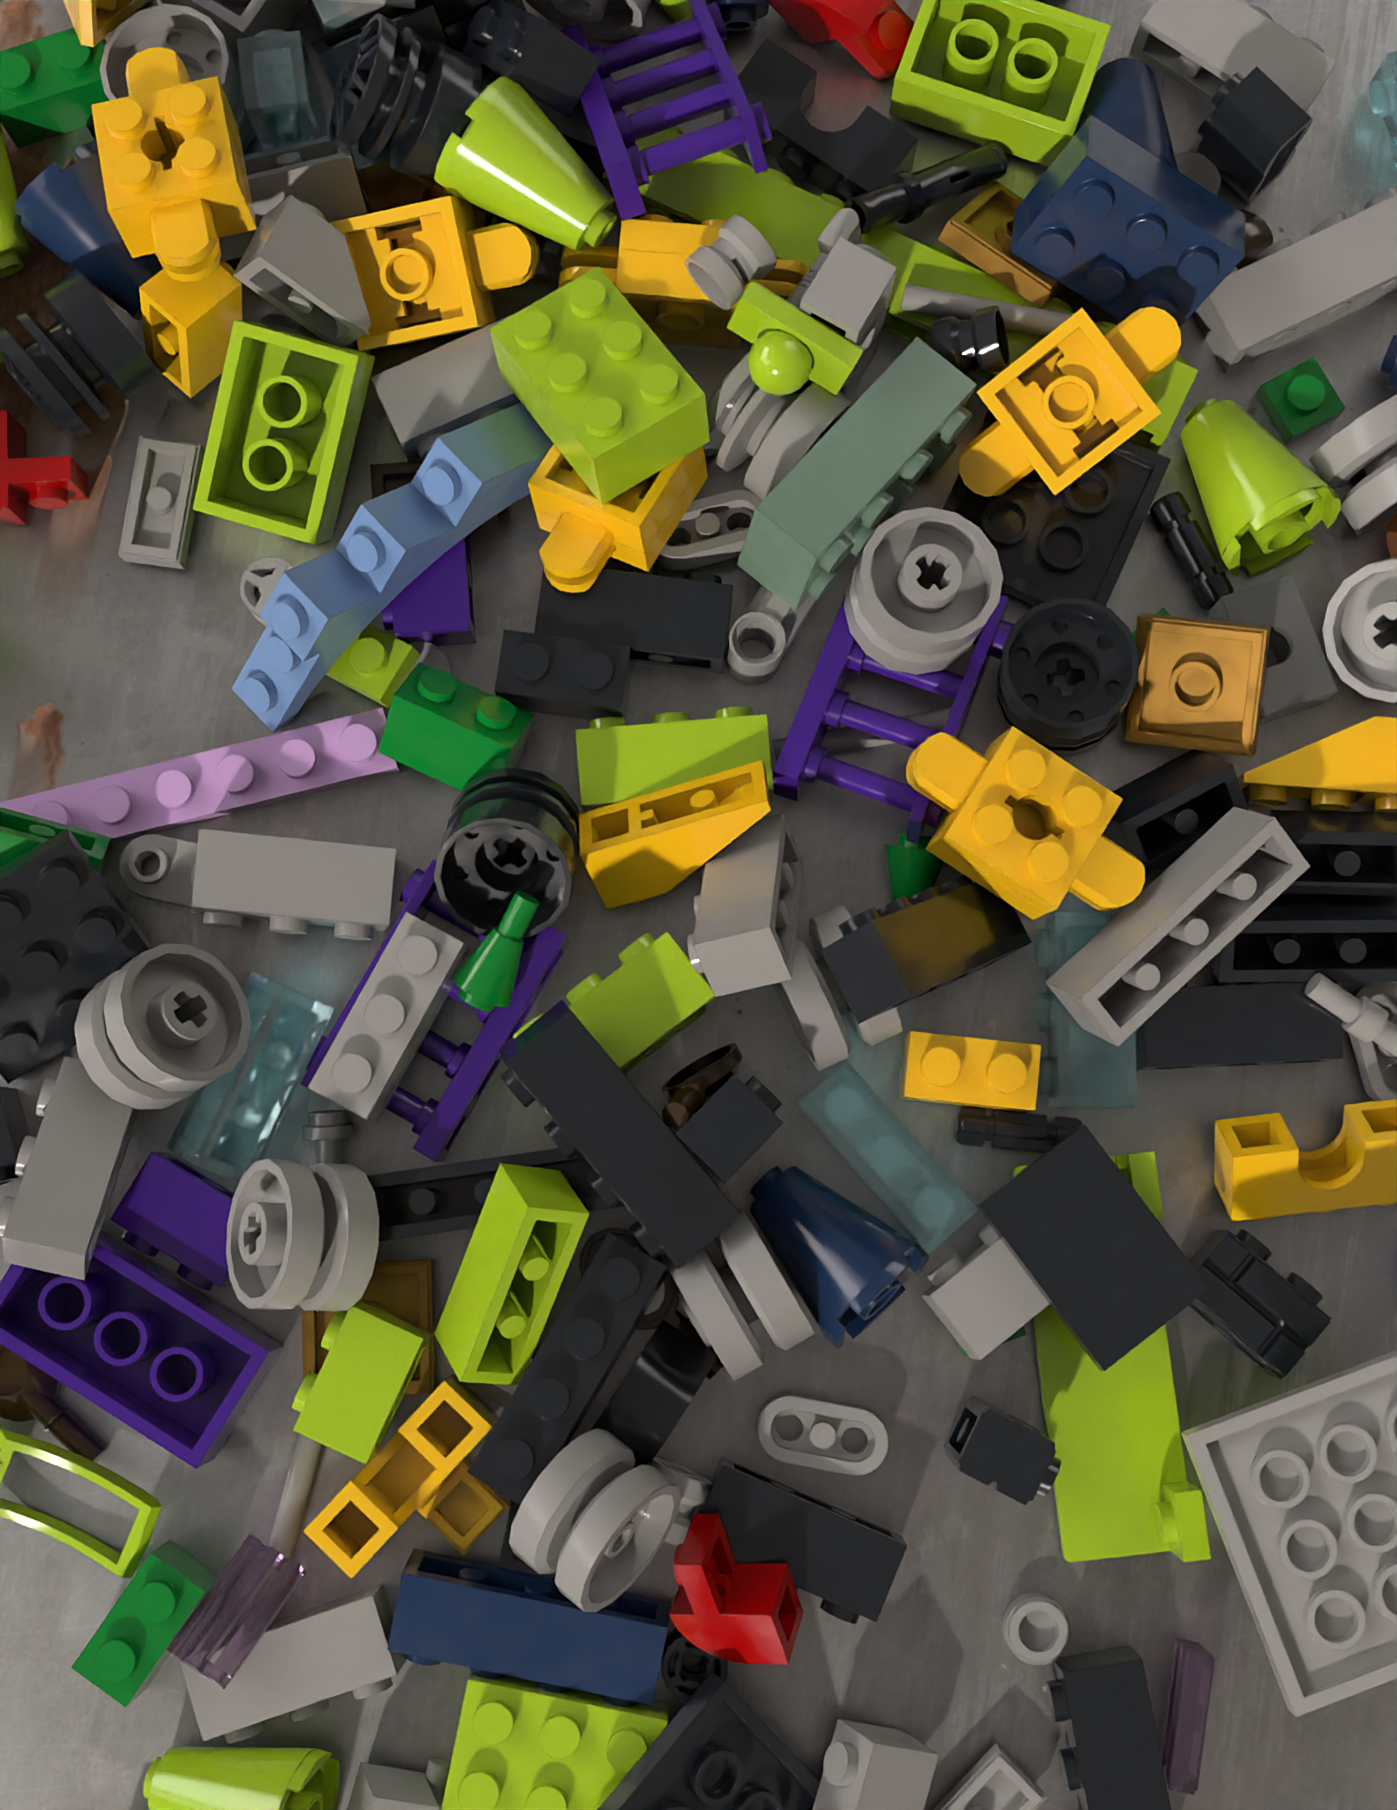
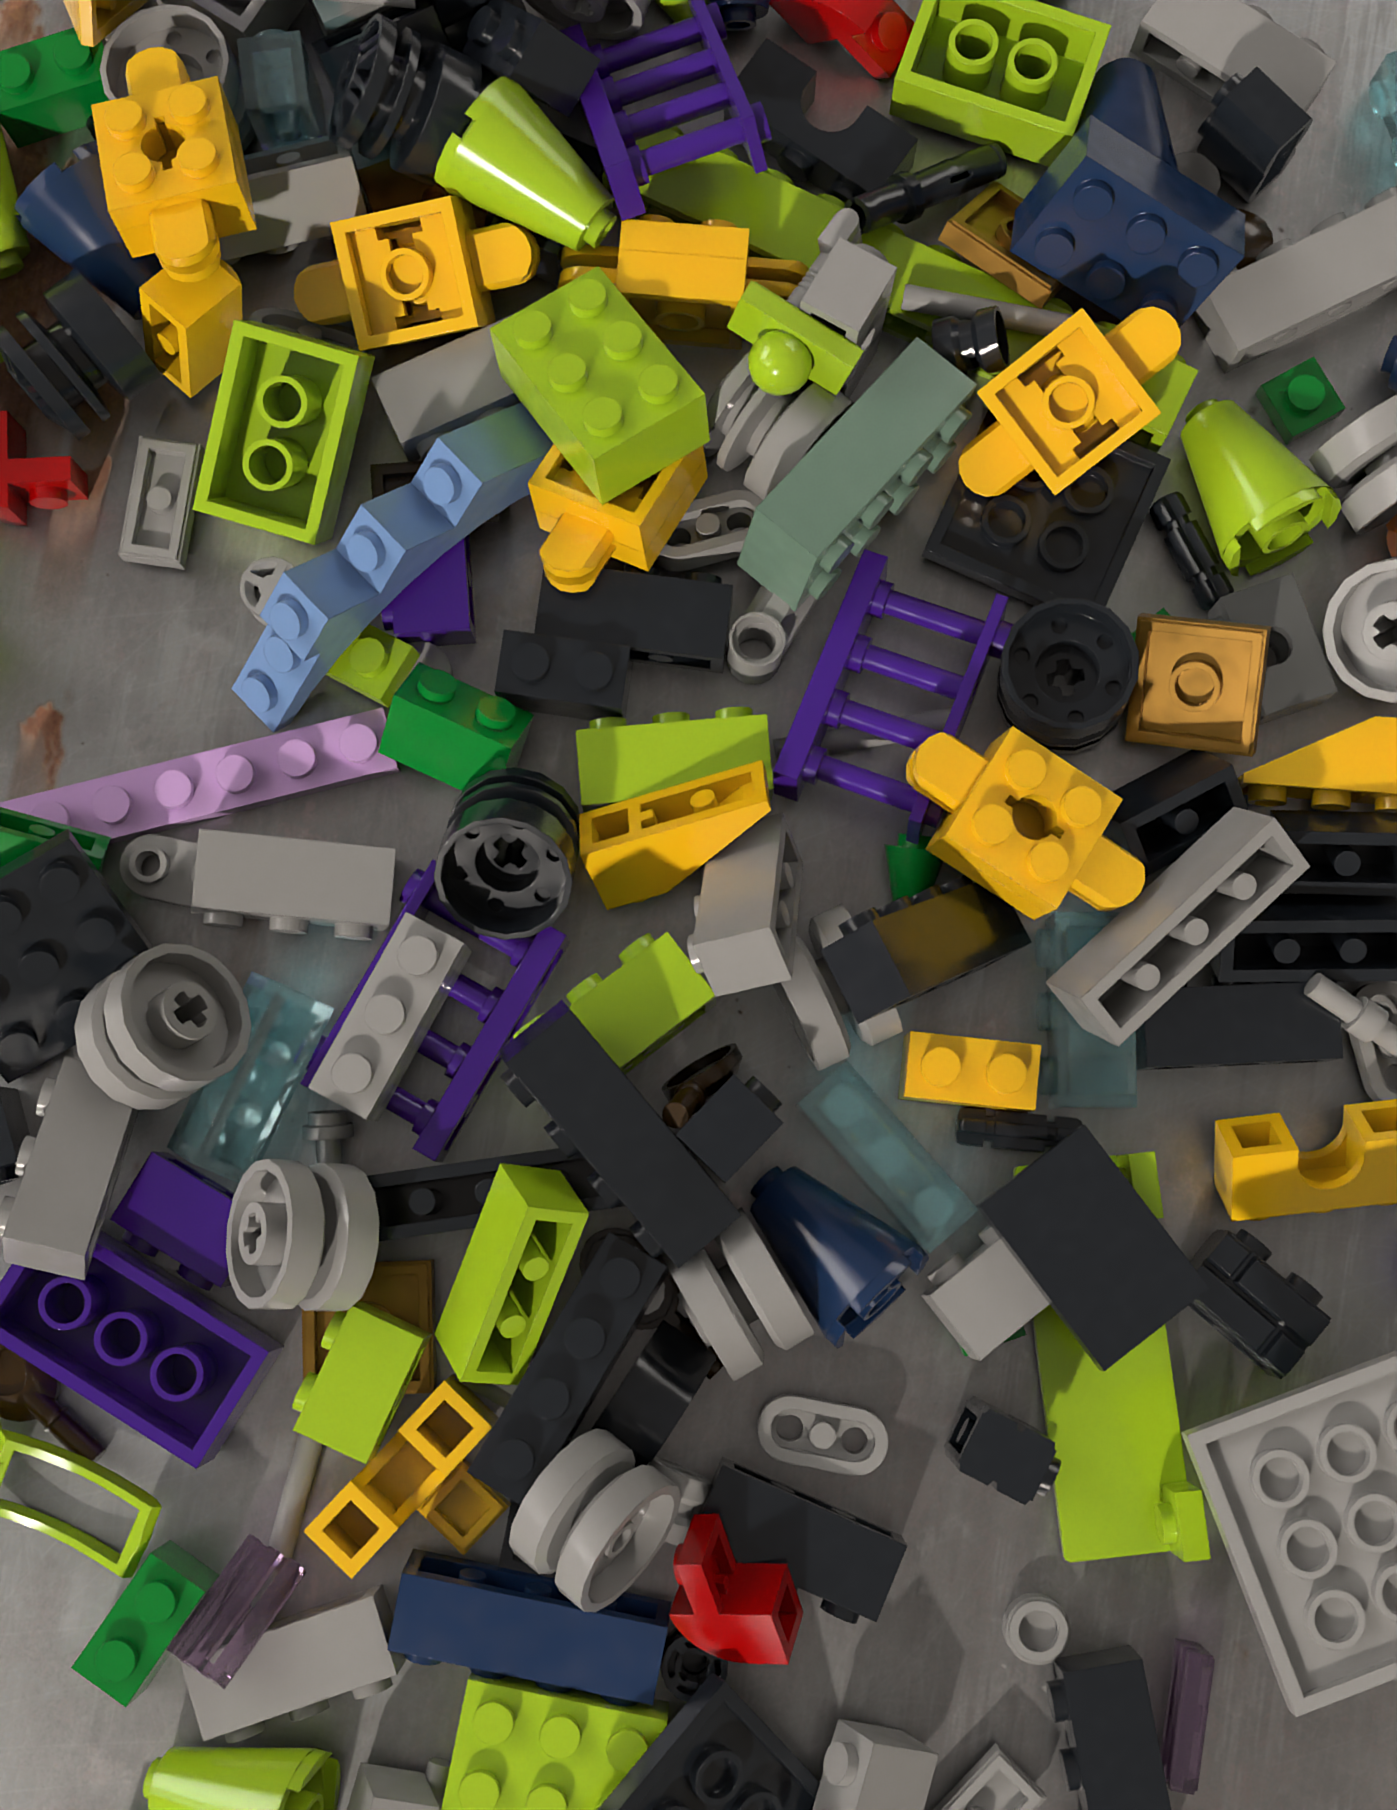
light grey slope [233,195,371,347] -> none
green cone [451,891,540,1012] -> none
light grey wheel [685,215,777,310] -> none
light grey wheel [844,507,1003,675] -> none

